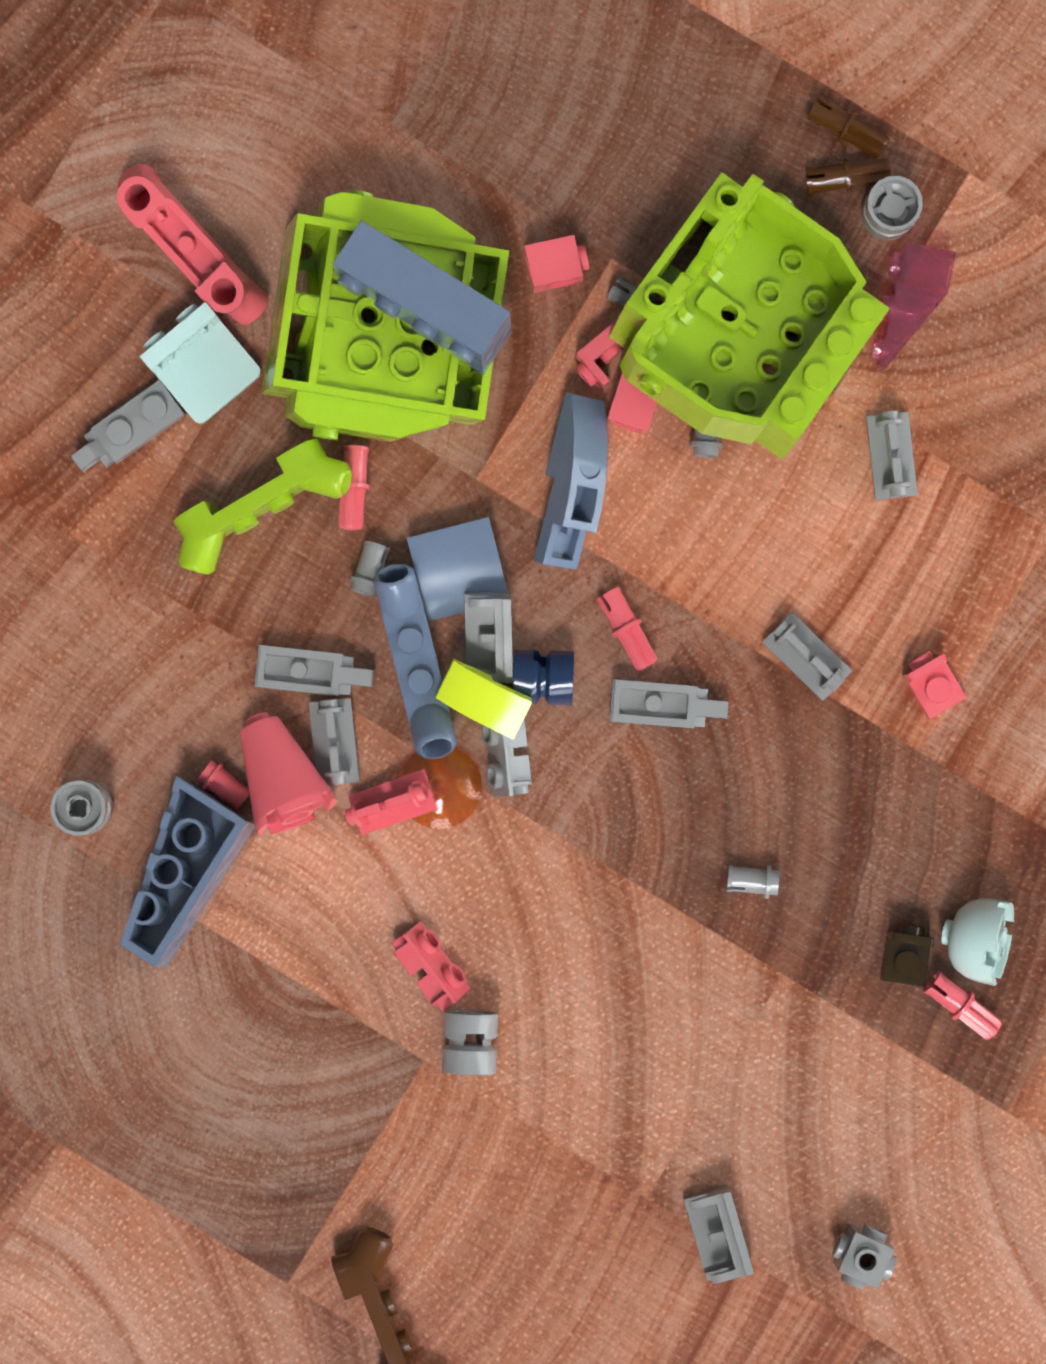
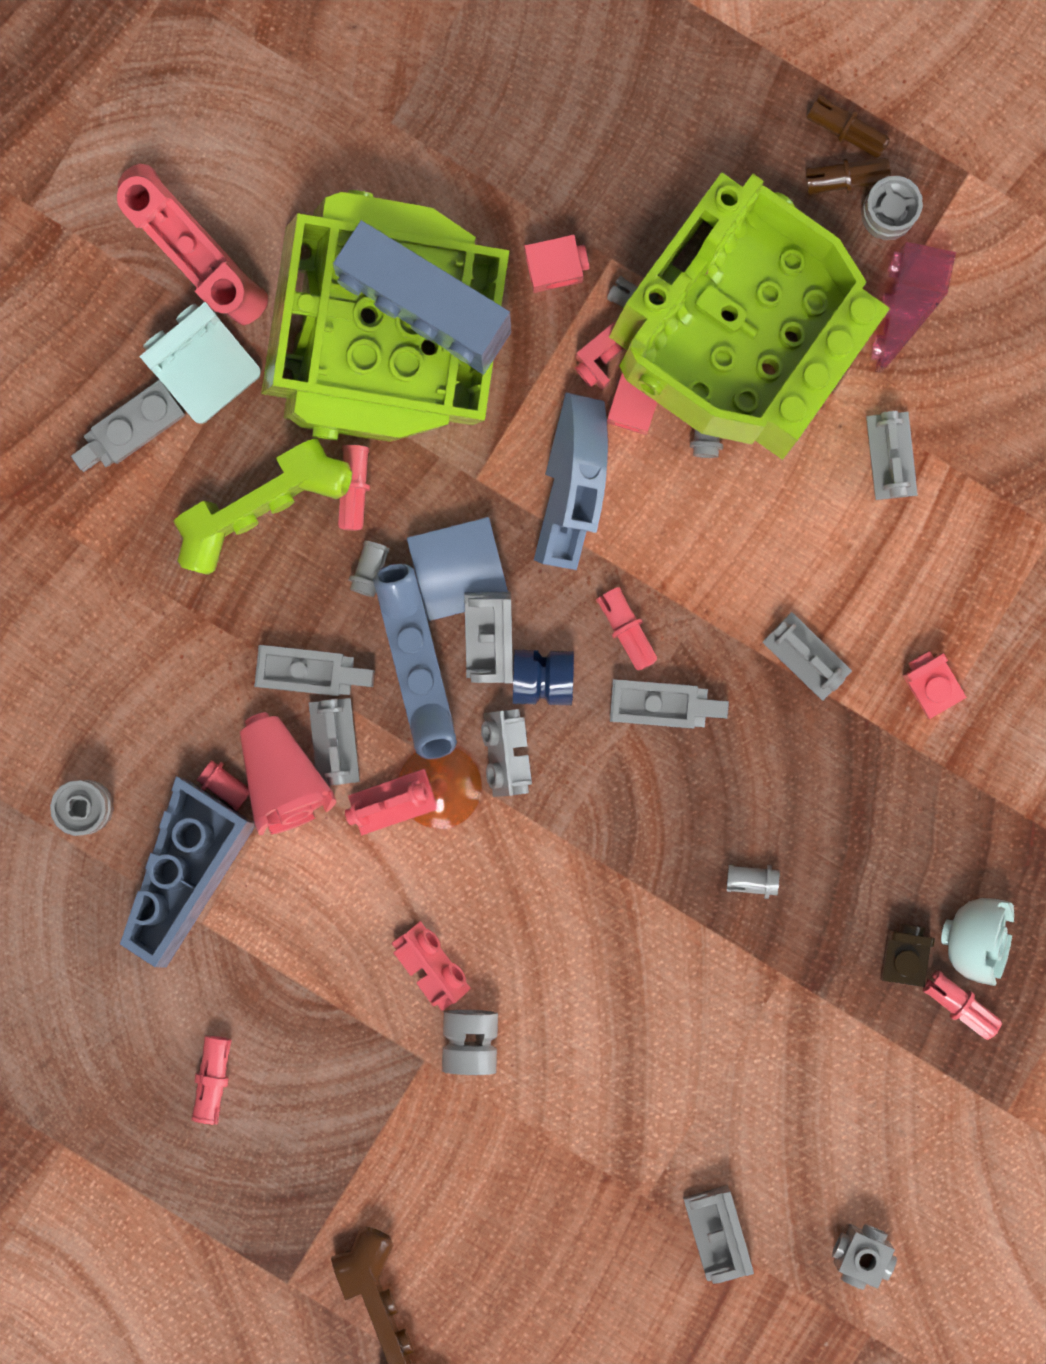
neon yellow slope [435,658,532,740] -> none
none -> coral pin [191,1036,232,1125]

